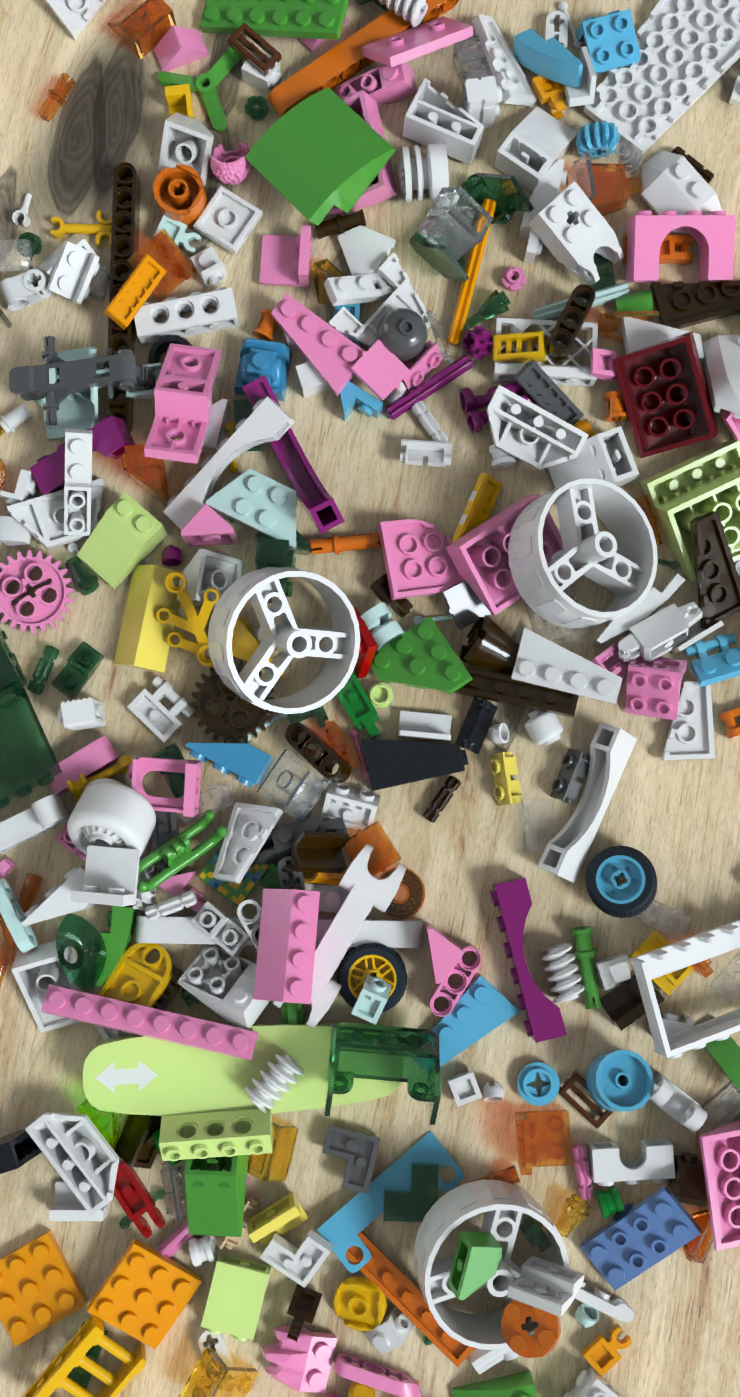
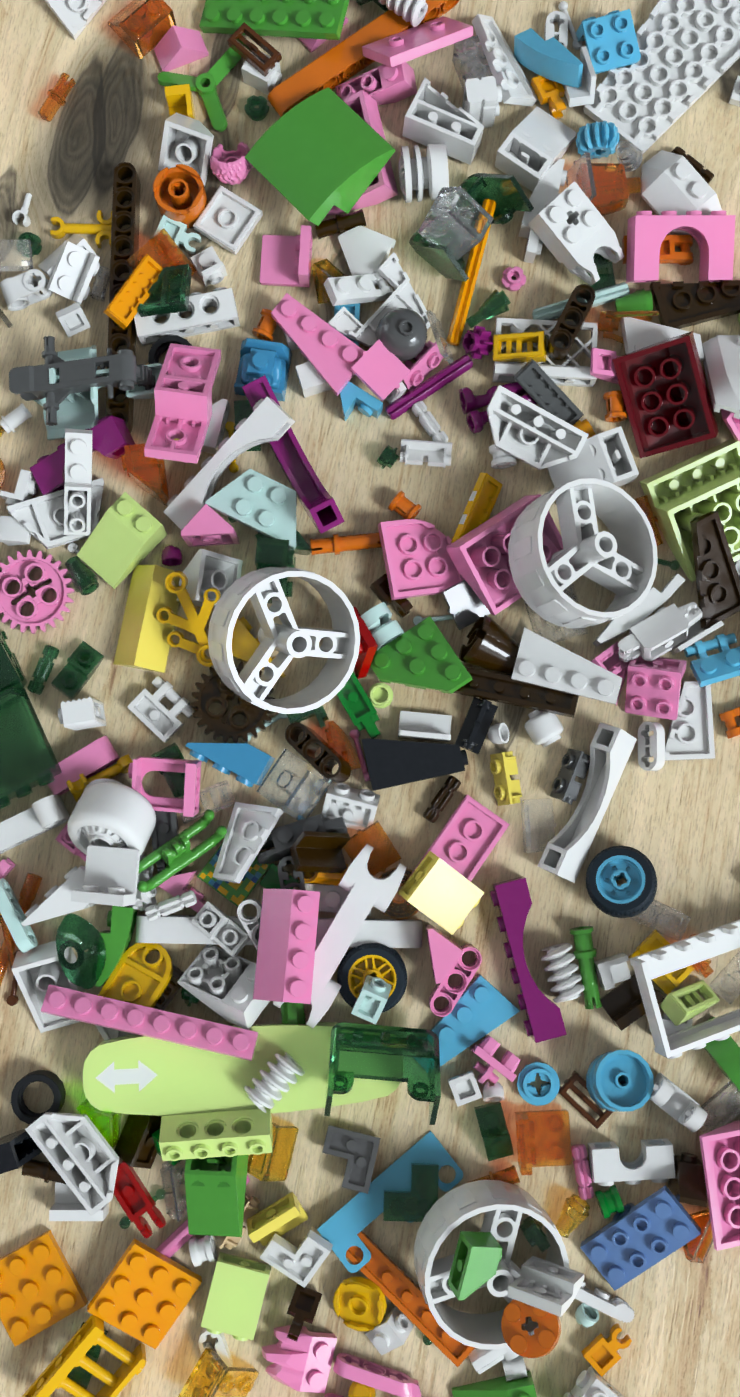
none -> reddish brown hinge [7,950,20,1006]
none -> black tyre [11,1070,66,1125]
none -> dark brown axle [22,1159,66,1184]
none -> white tile [55,302,91,338]
none -> clear green wing [137,264,192,317]
none -> clear green plate [376,445,399,469]
none -> orange bush [388,491,422,519]
none -> panel [398,851,484,935]
none -> bright pink plate [407,794,510,882]
none -> bright pink hips [470,1035,520,1084]
none -> clear green slope [474,1102,514,1161]
none -> white hose [502,1355,528,1381]
none -> white beam [638,721,665,771]
none -> yellowish green slope [660,979,720,1026]

